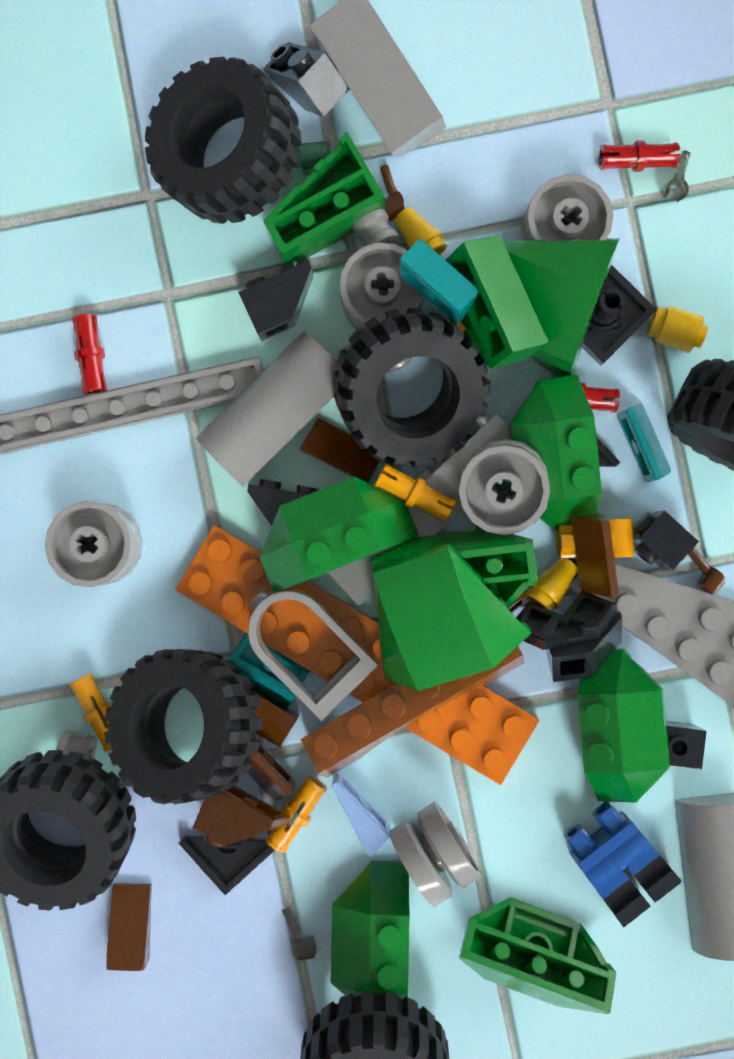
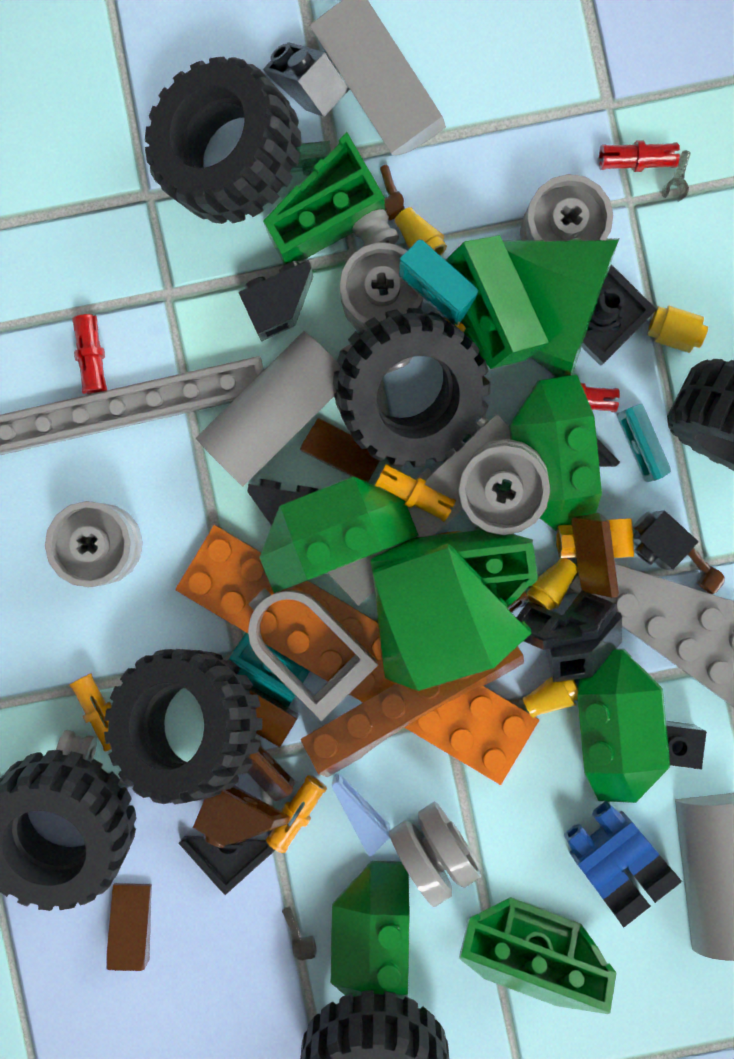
none -> yellow cone [522,676,578,718]

